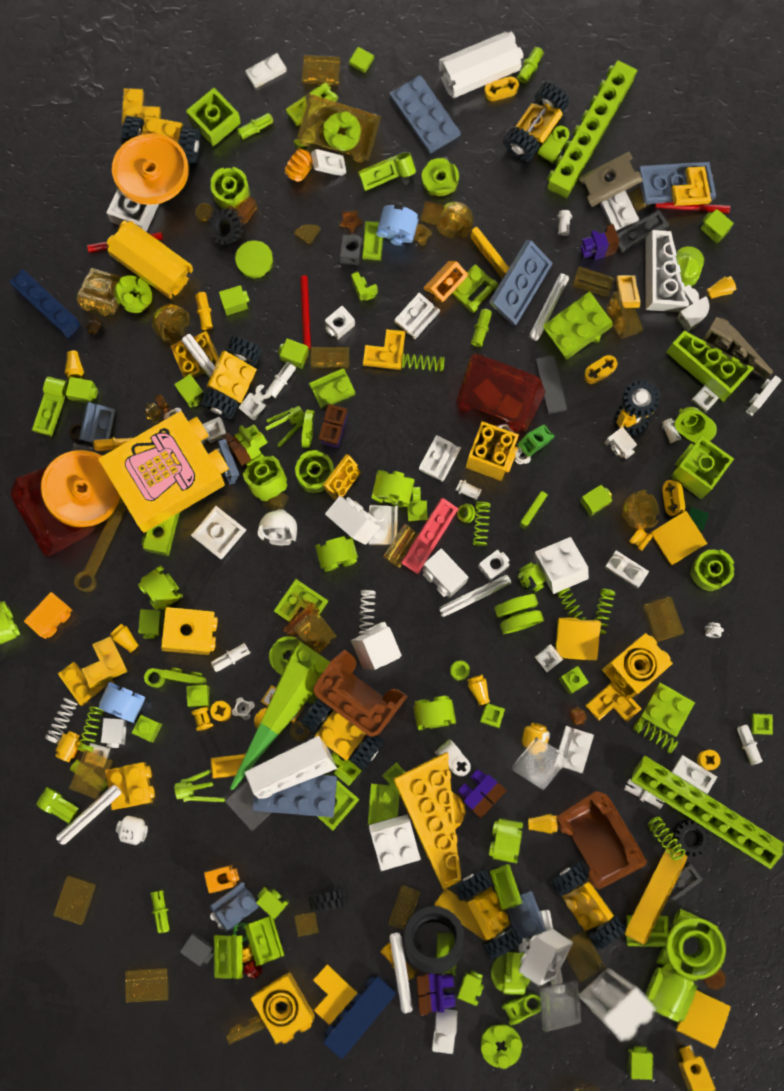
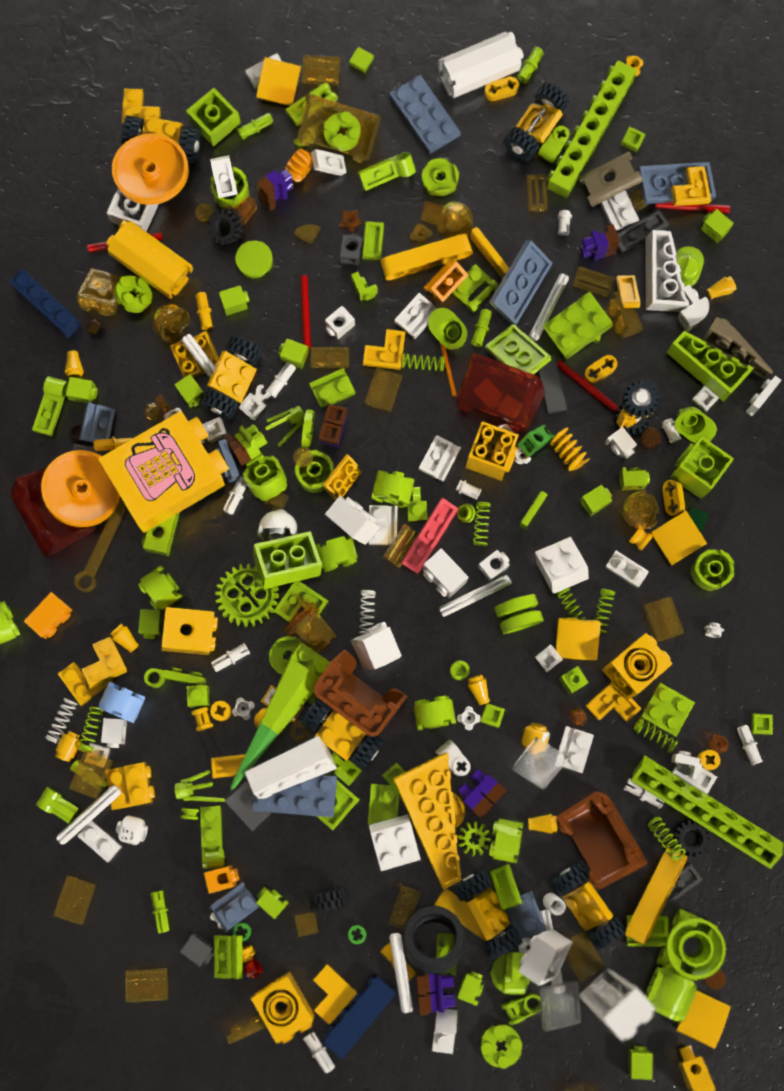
lime brick [132,715,162,742] -> none
white plate [191,506,246,560] -> none
lime plate [244,916,284,966] -> none
light blue brick [377,205,418,246] -> none
lime head [518,562,546,592] -> none
none -> white plate [78,820,122,862]
none -> lime bush [180,808,199,820]
none -> lime plate [200,806,225,869]
none -> white slope [210,155,237,198]
none -> lime gear [215,564,279,627]
none -> white axle [223,476,247,514]
none -> lime brick [253,531,322,589]
none -> yellow slope [256,57,301,106]
none -> hips [257,169,293,212]
none -> clear yellow plate [293,447,313,467]
none -> white axle [303,1031,335,1073]
none -> bright green bush [348,925,366,944]
none -> clear yellow plate [365,367,403,412]
none -> yellow beam [380,234,473,280]
none -> lime piece [428,308,467,350]
none -> light orange axle [439,342,457,397]
none -> white plate [457,706,481,730]
none -> lime gear [457,821,492,856]
none -> lime tile [485,324,551,383]
none -> clear yellow tile [526,174,548,213]
none -> white piece [543,893,565,915]
none -> yellow piece [550,427,590,471]
none -> red bar [557,359,619,413]
none -> lime brick [619,467,650,491]
none -> lime tile [620,127,646,152]
none -> yellow plate [626,56,643,76]
none -> clear orange tile [641,428,661,448]
none -> white bracket [671,751,702,779]
none -> clear orange plate [709,734,729,754]

